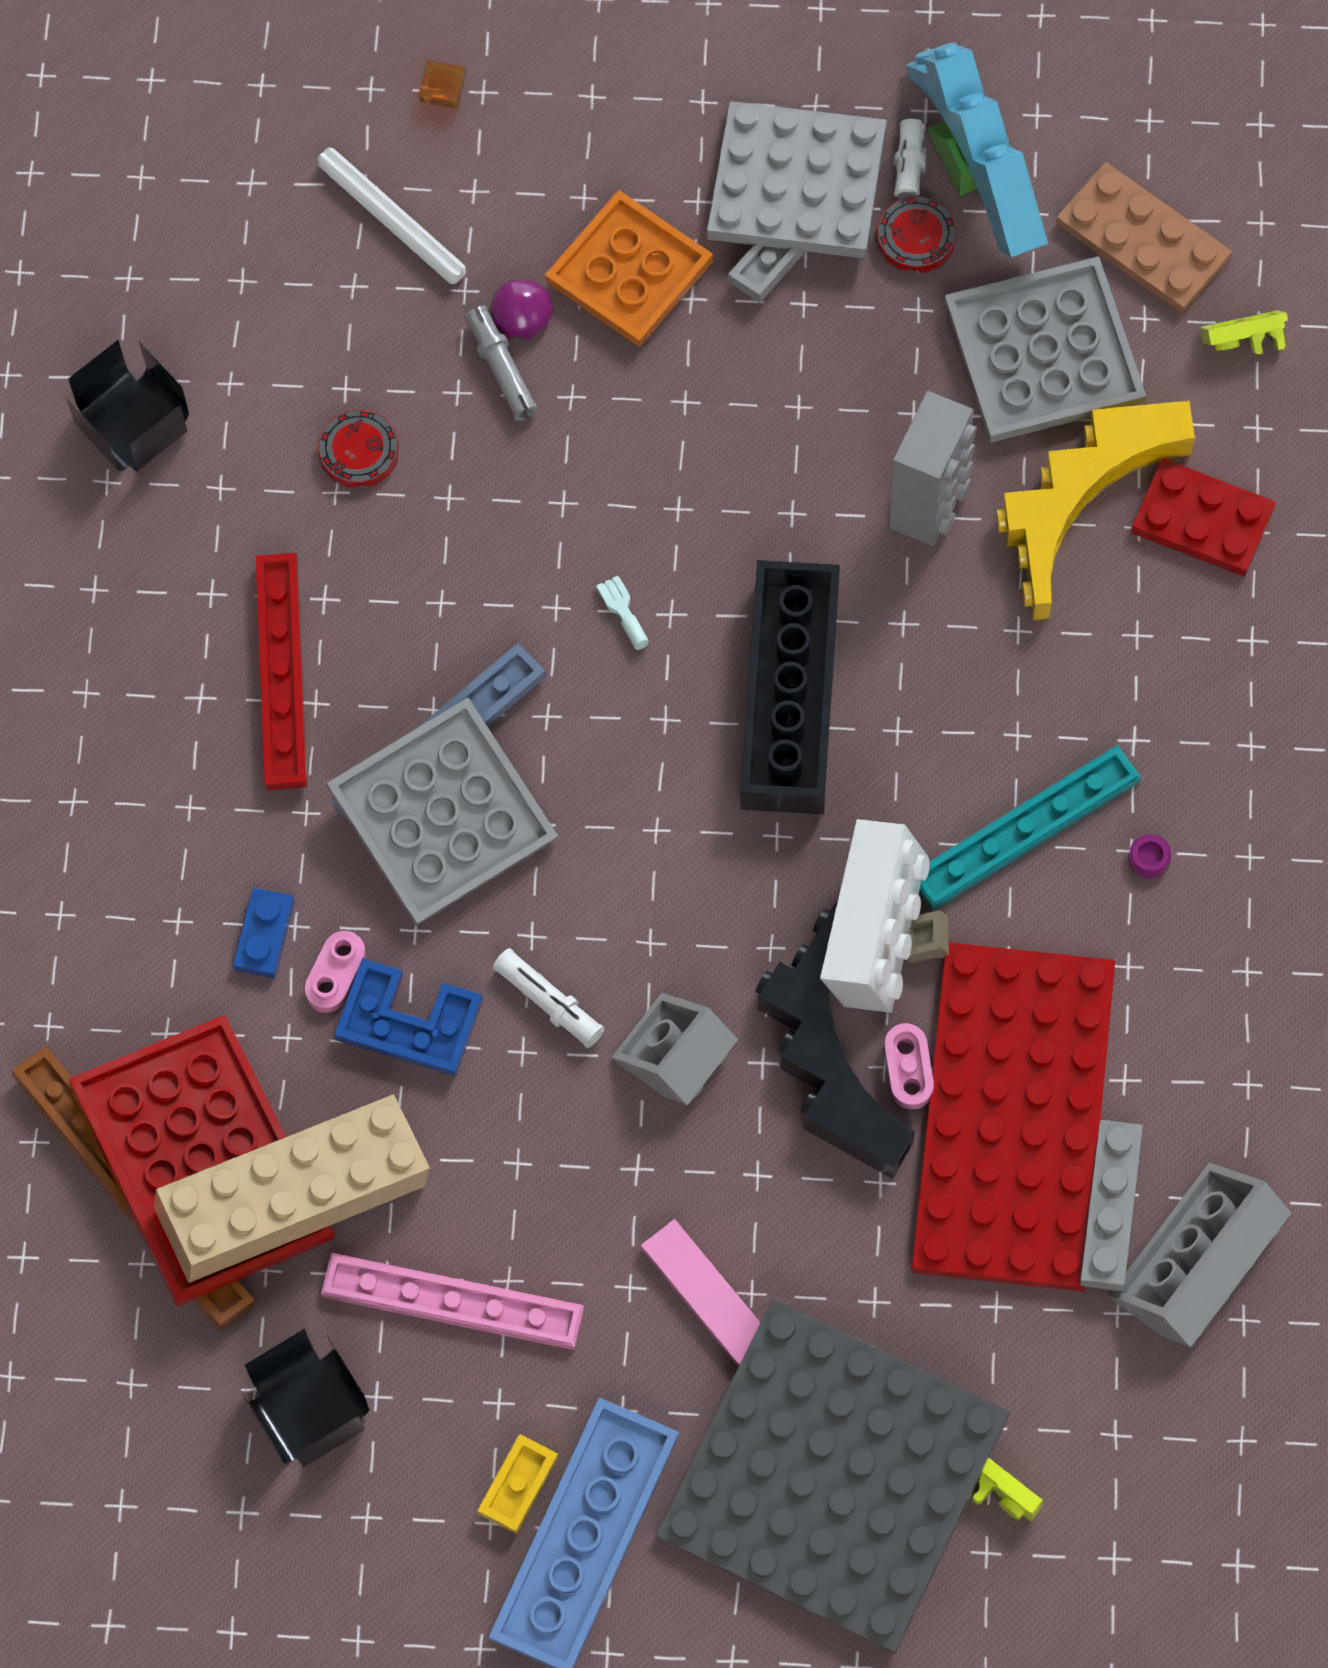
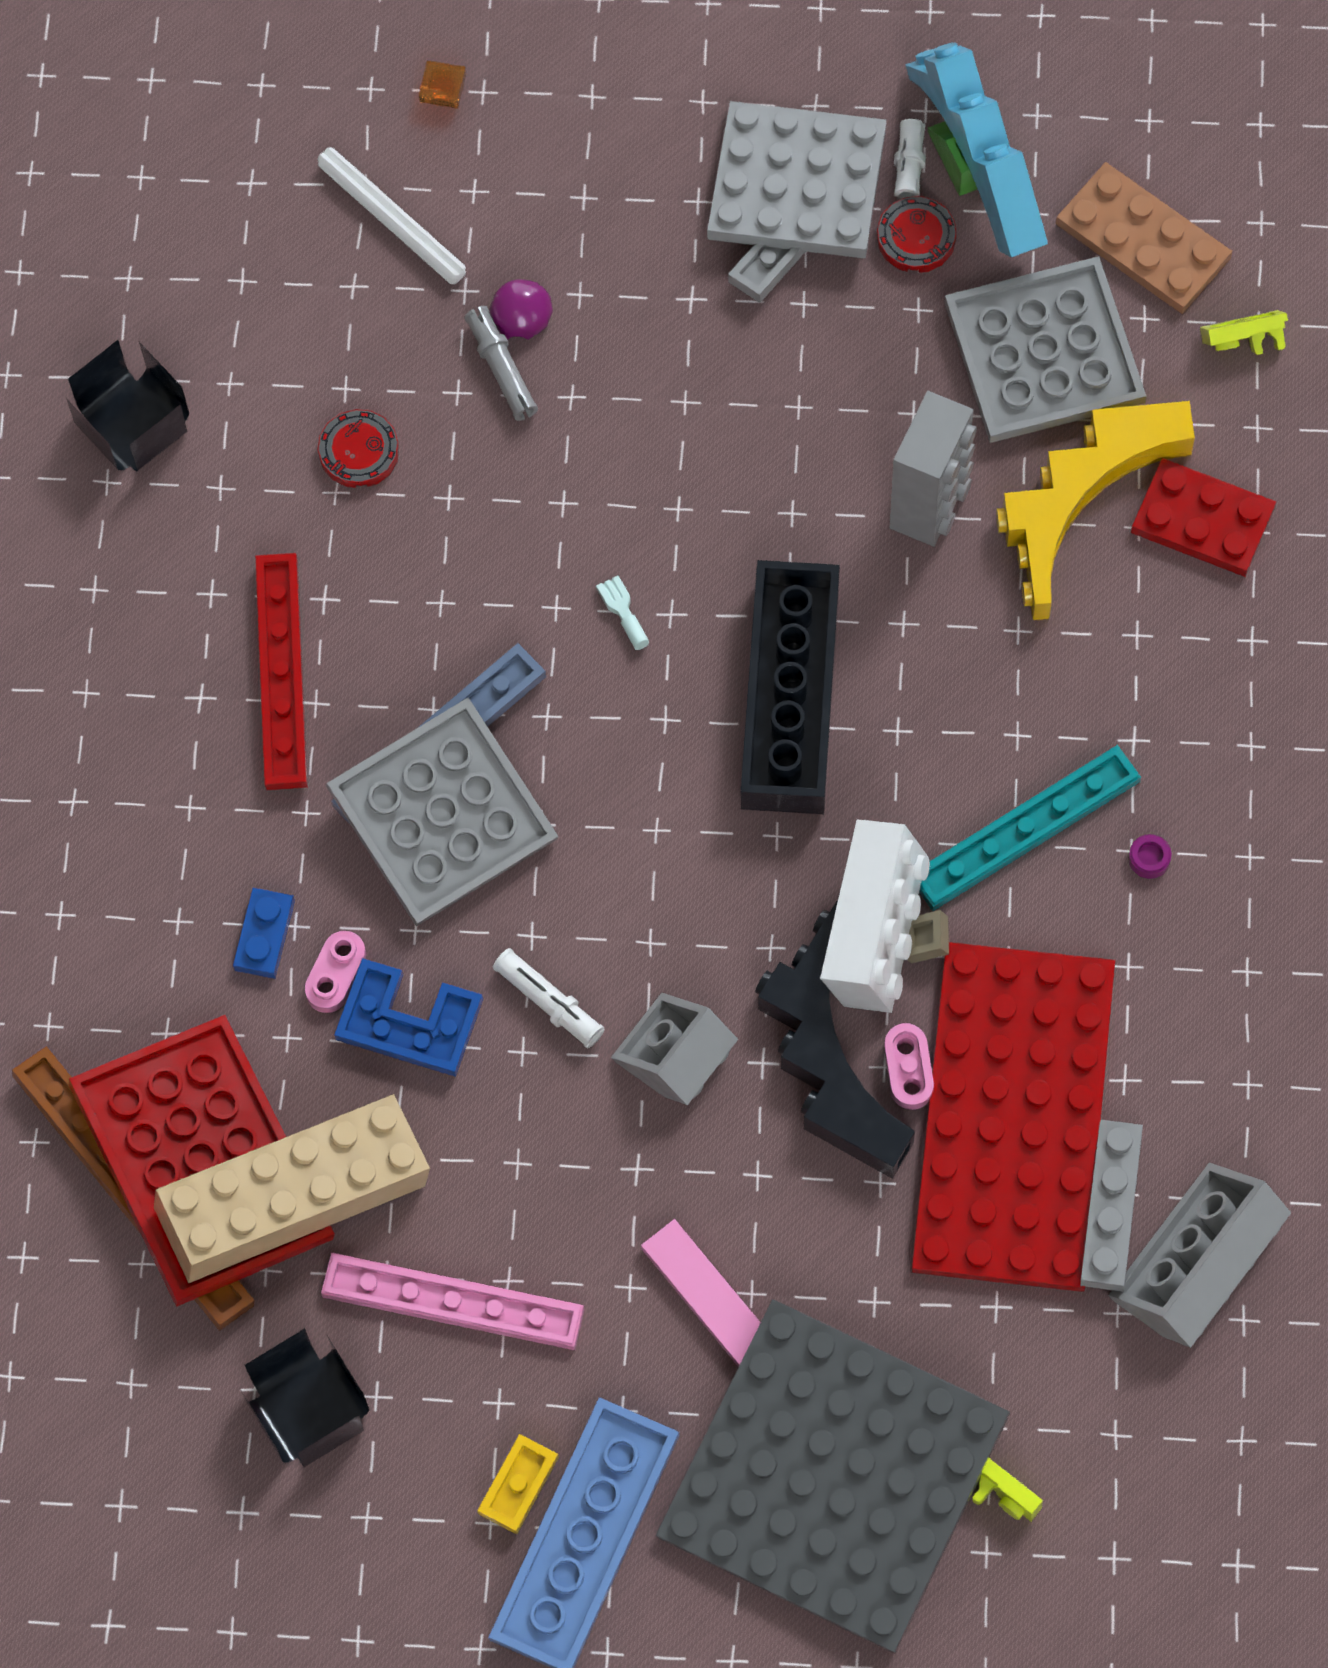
orange plate [545,190,713,347] -> none

